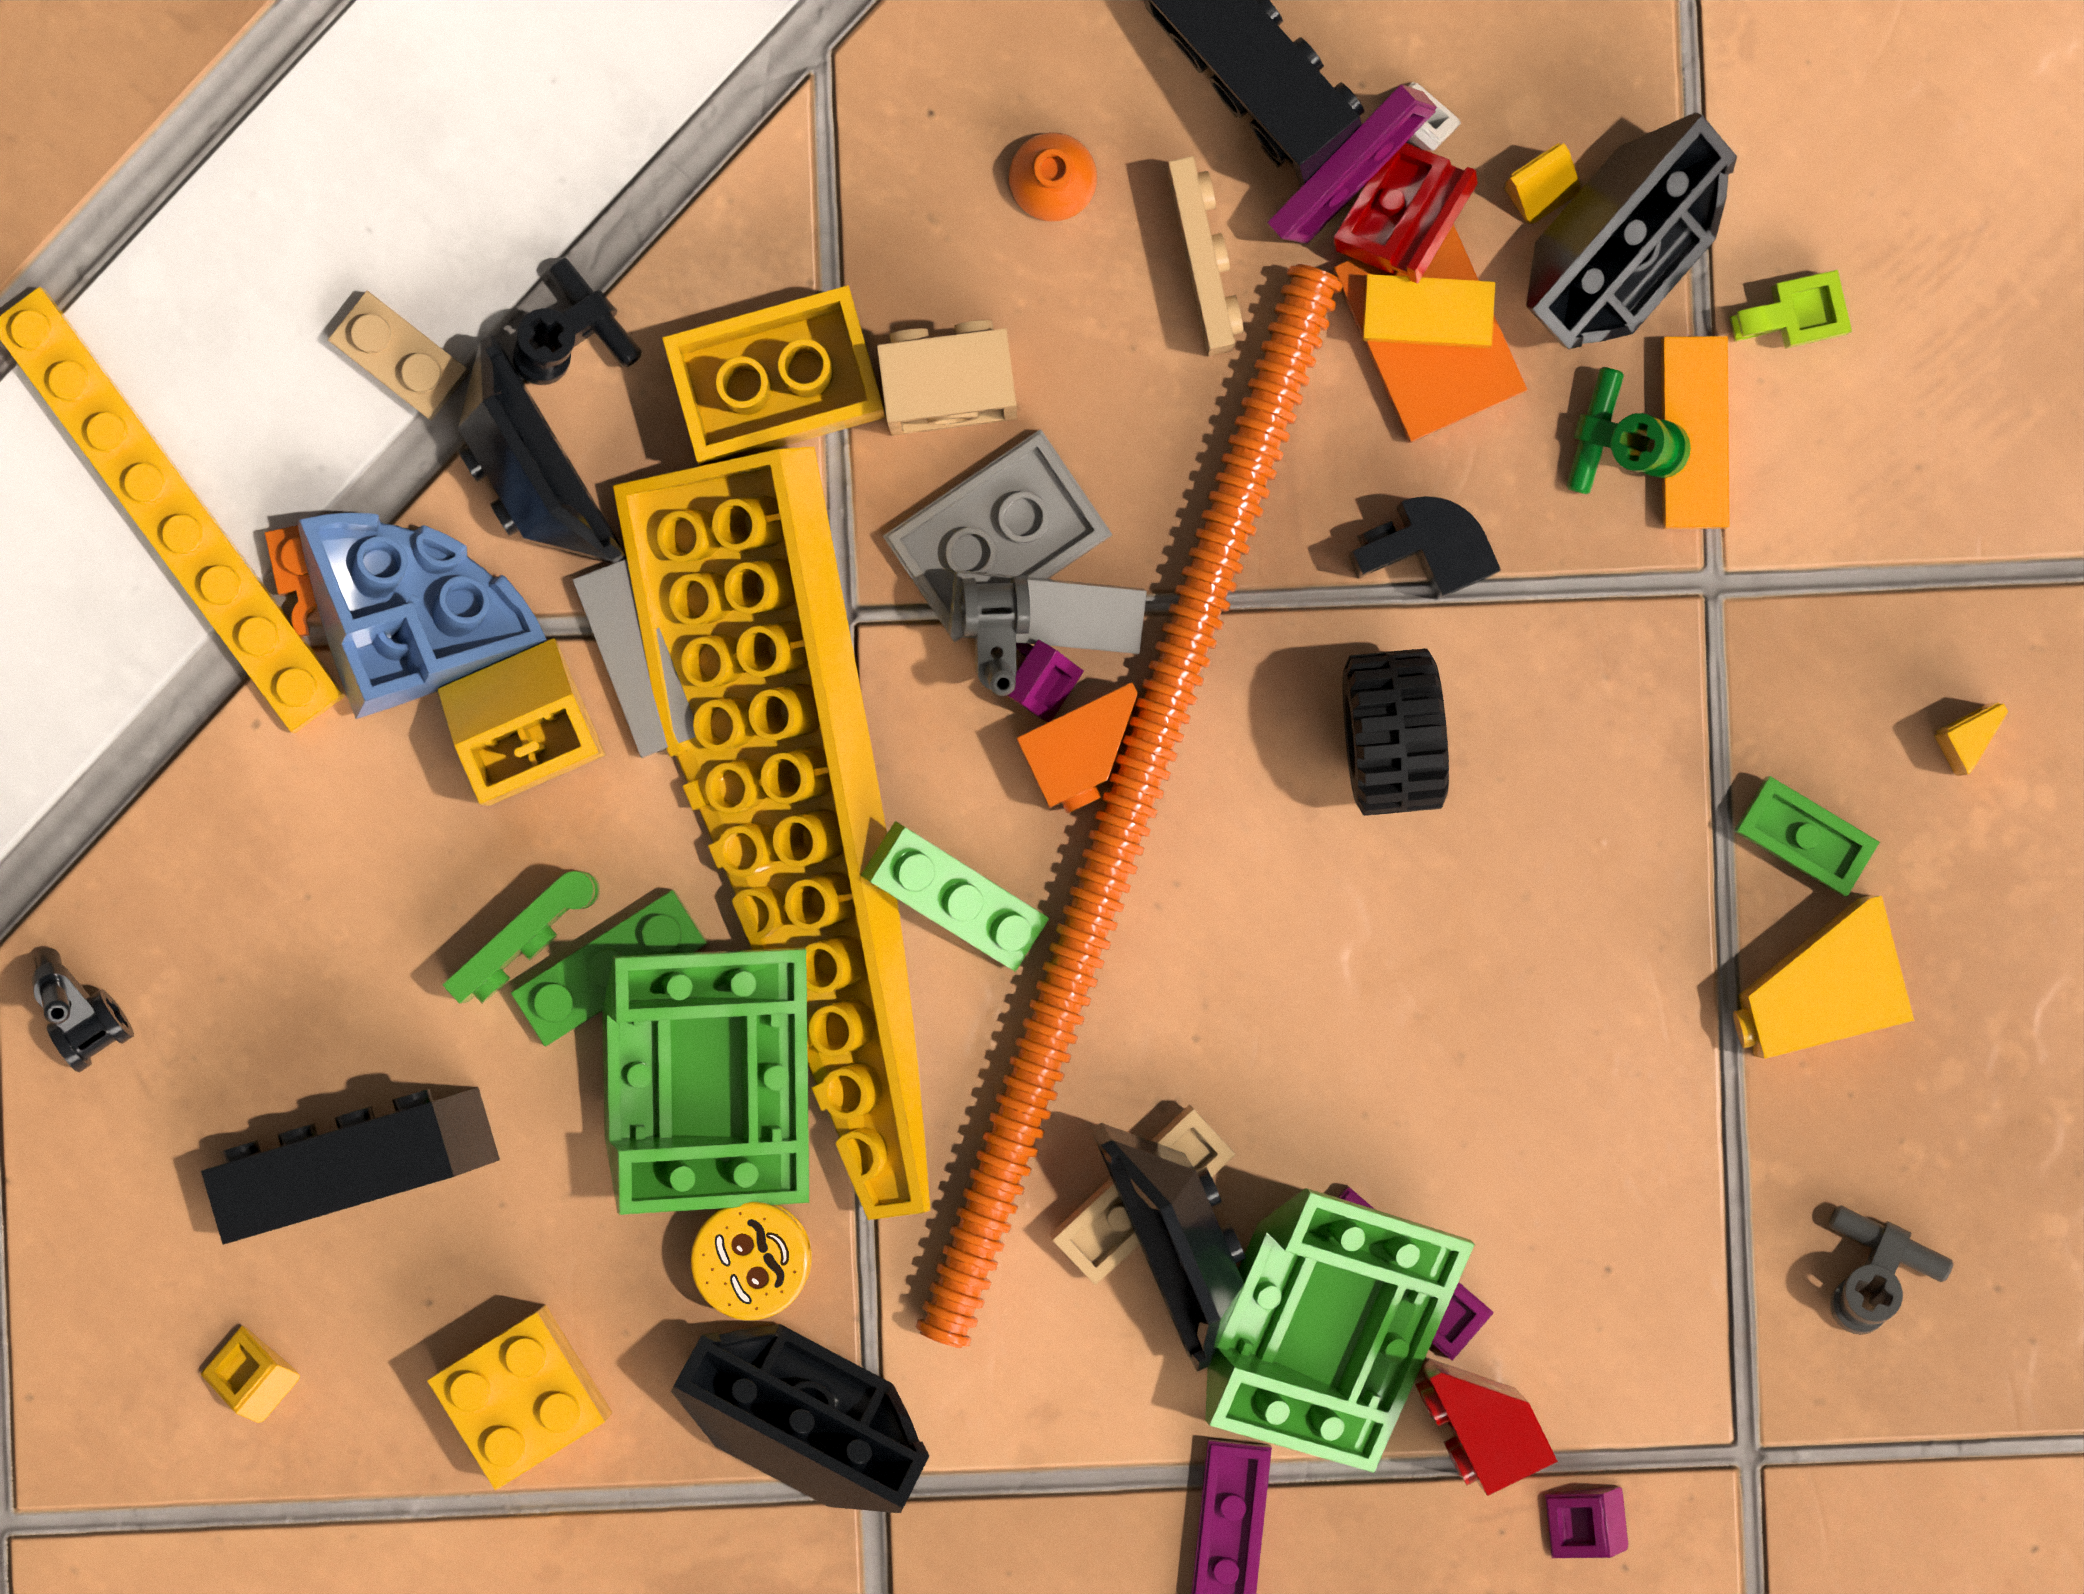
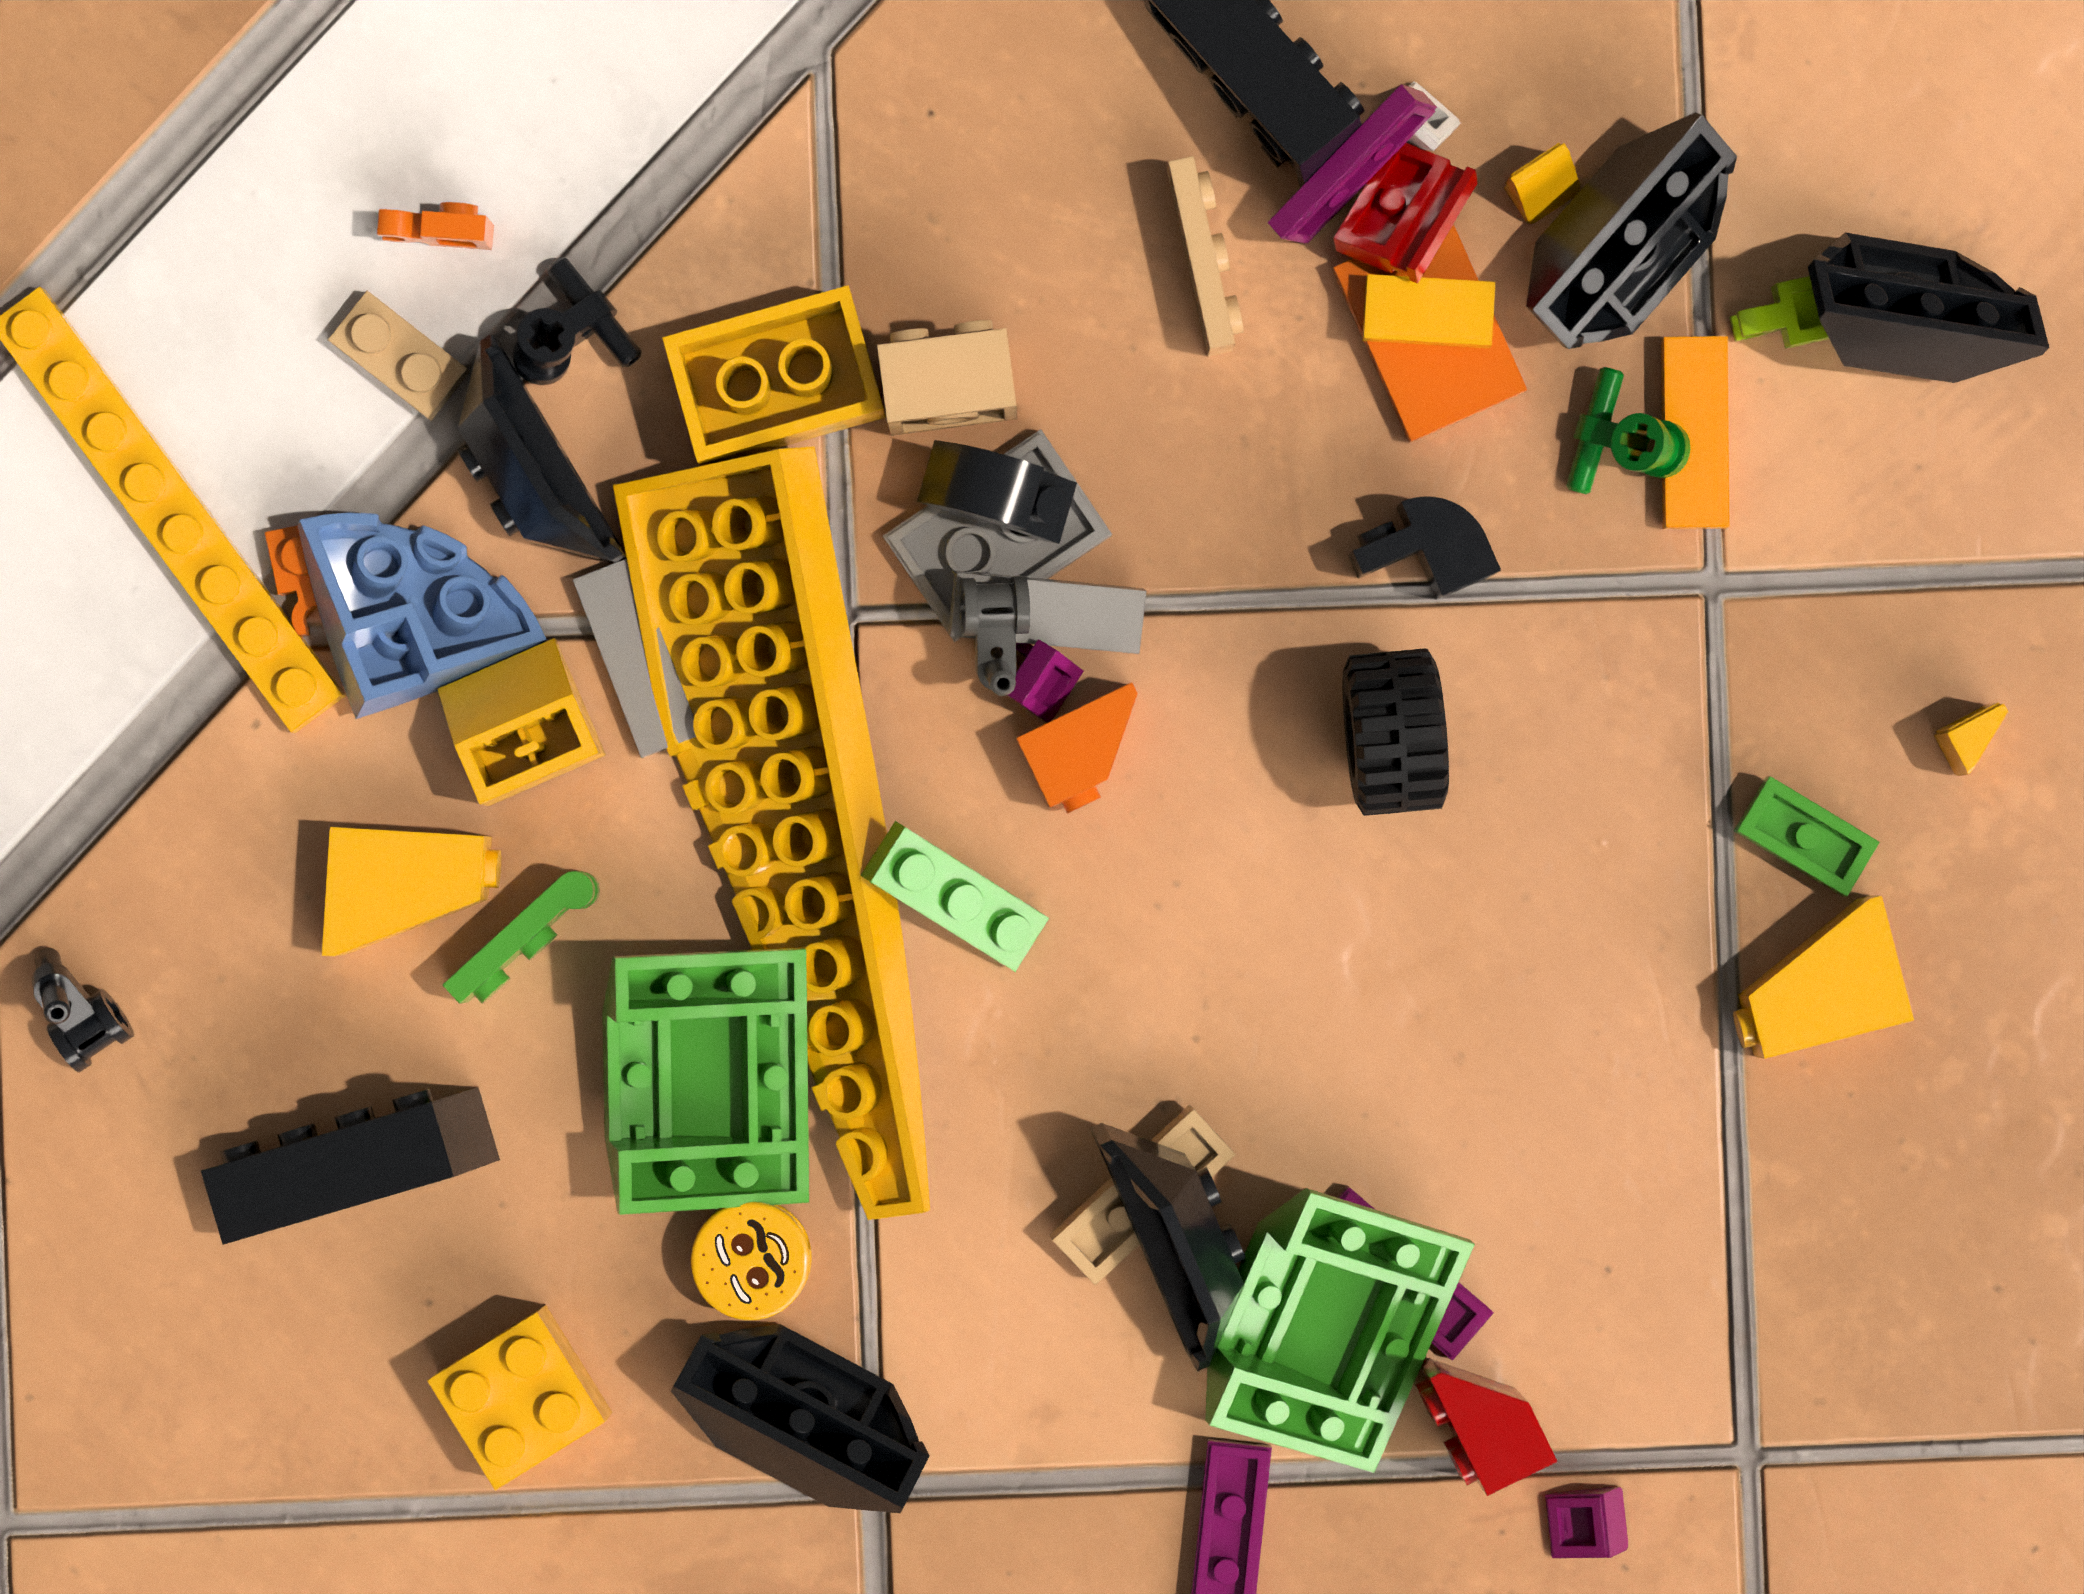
yellow slope [201,1326,300,1423] -> none
bright green plate [511,890,708,1047] -> none
orange piece [915,264,1343,1348] -> none
orange brick [1009,132,1097,221] -> none
dark grey piece [1828,1205,1954,1335] -> none
none -> yellow slope [322,827,502,956]
none -> orange plate [377,202,494,250]
none -> black brick [917,440,1077,544]
none -> black wedge [1807,232,2050,383]

